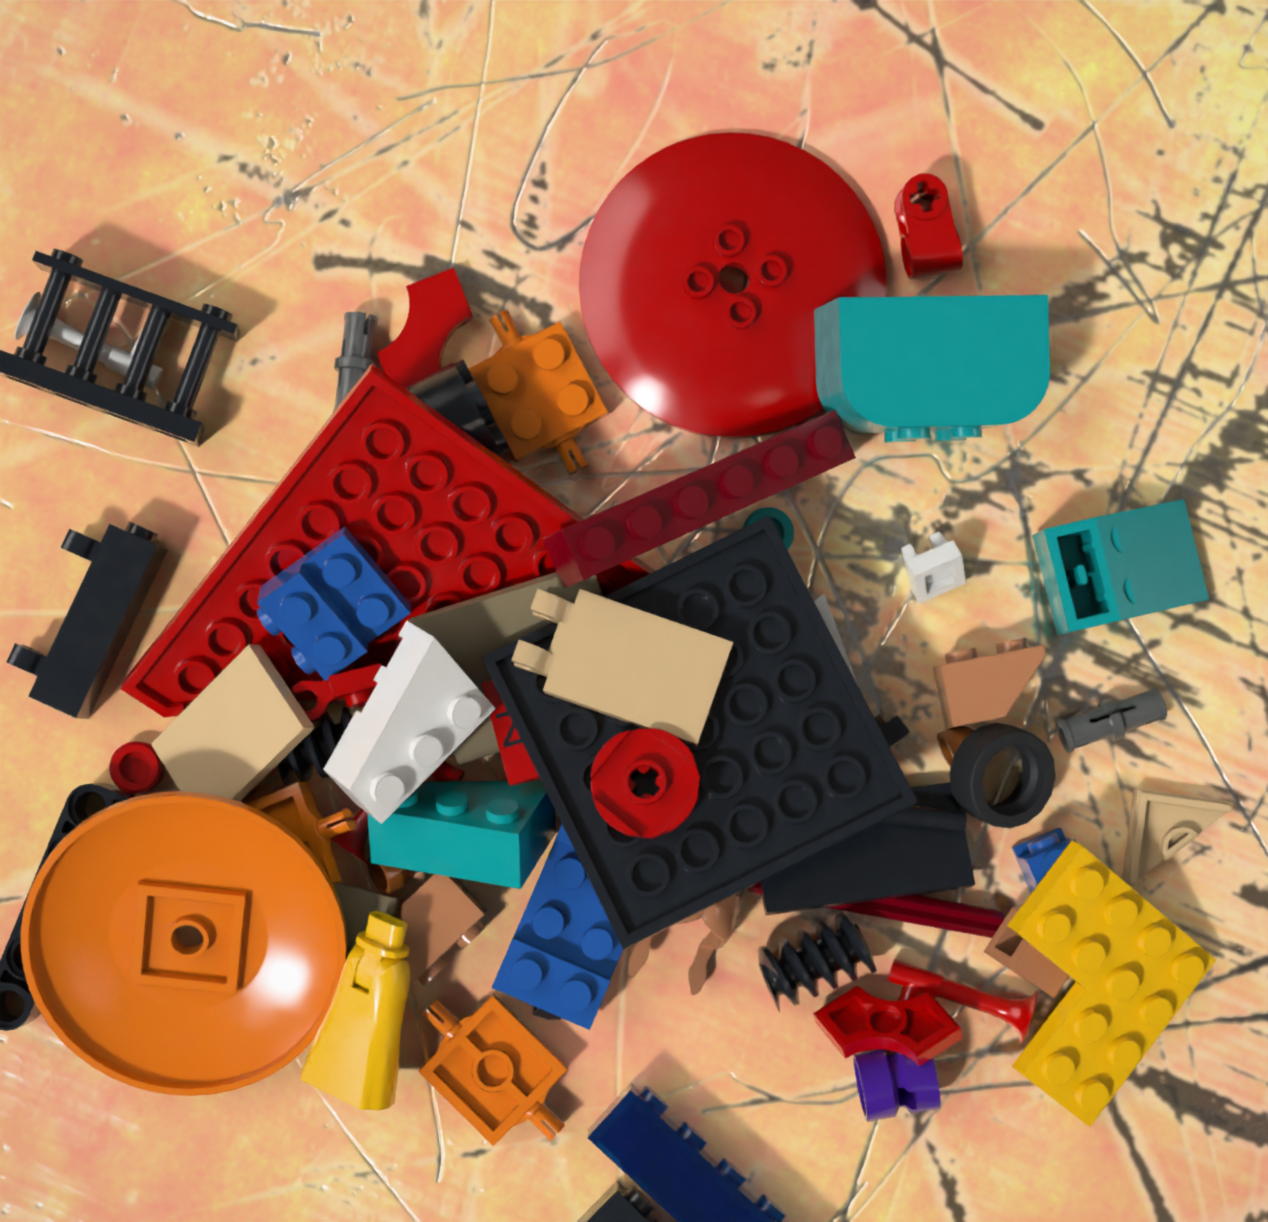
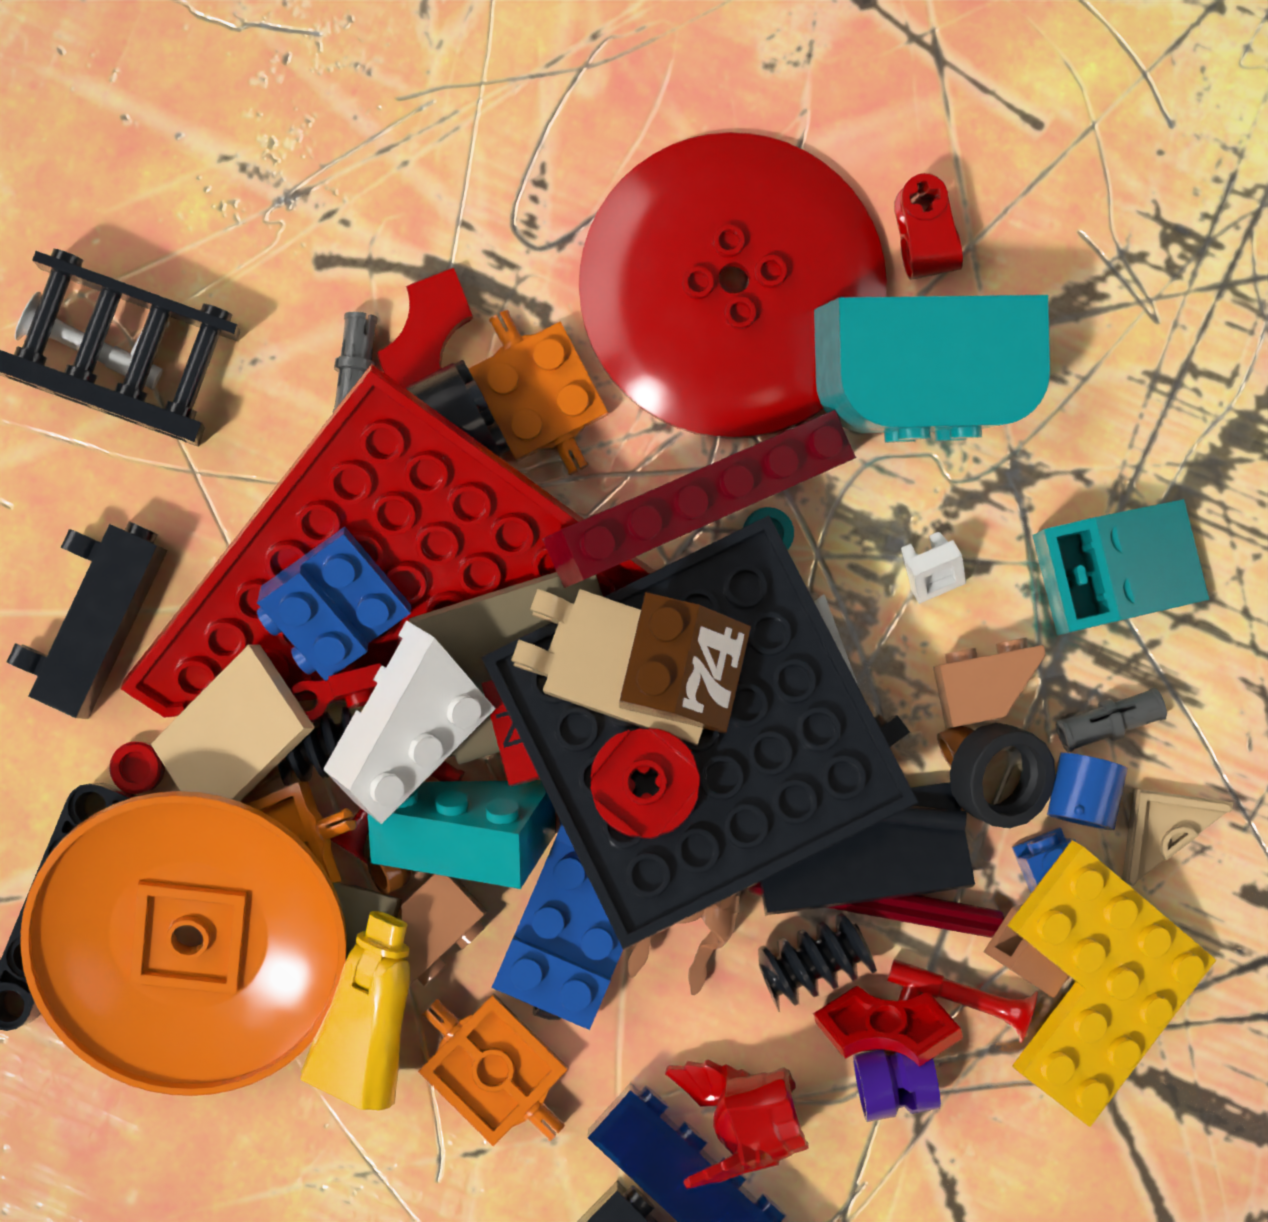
none -> reddish brown slope [619,592,751,733]
none -> red helmet [664,1059,809,1189]
none -> blue piece [1047,753,1128,830]

